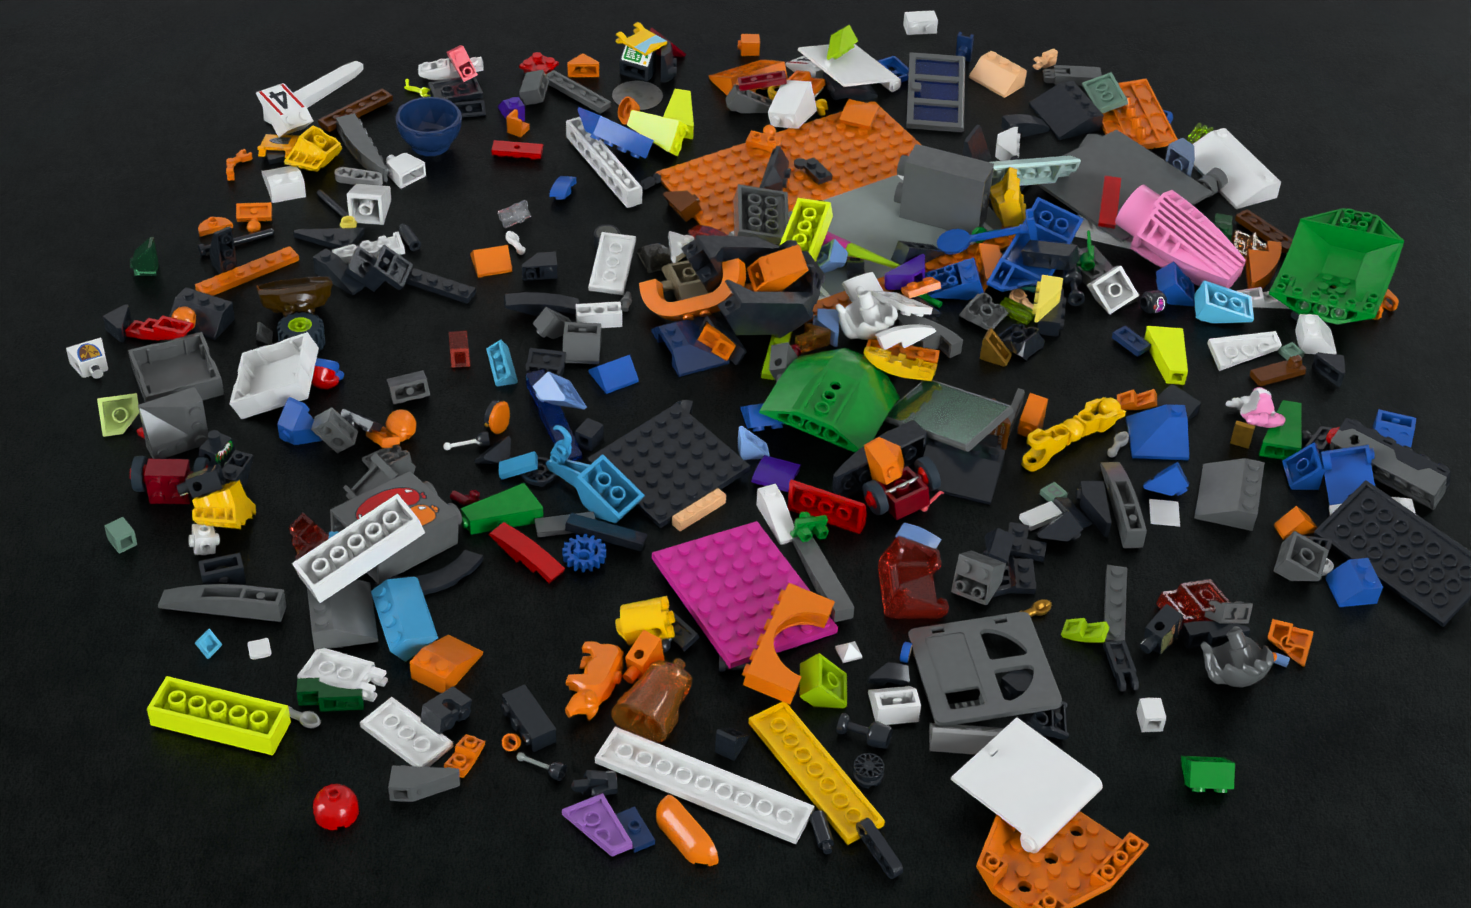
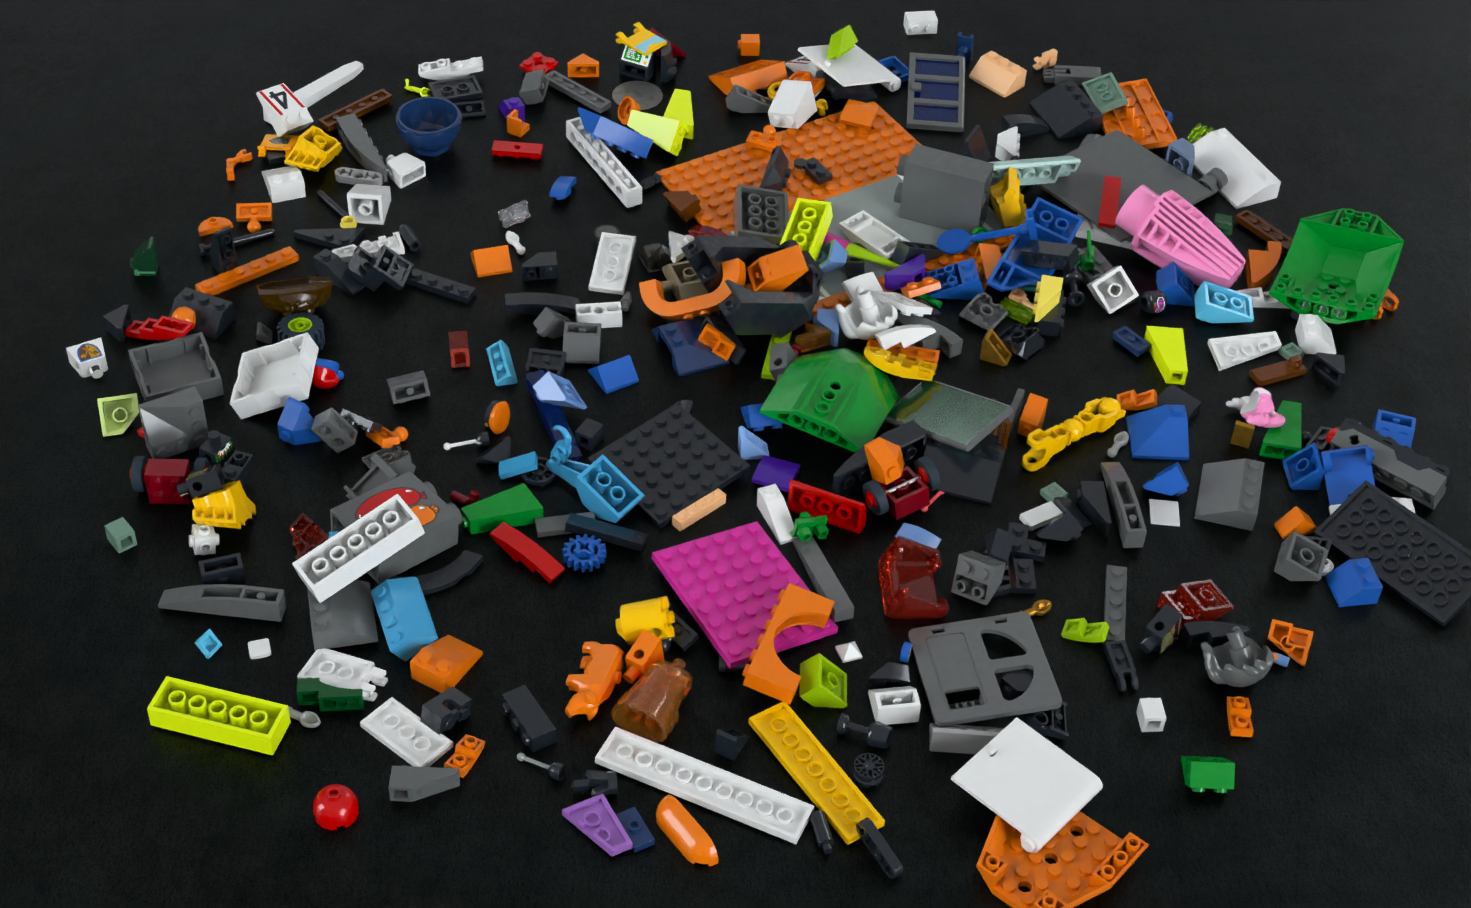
orange hair [386,410,416,439] -> none
coral slope [446,45,478,82] -> none
orange hinge [502,733,521,751] -> none
dark red tile [738,70,787,91] -> none
dark grey hinge [1204,601,1253,623] -> none
clear orange slope [1232,230,1267,259] -> none
none -> white slope [839,210,910,259]
none -> orange slope [1227,696,1254,737]

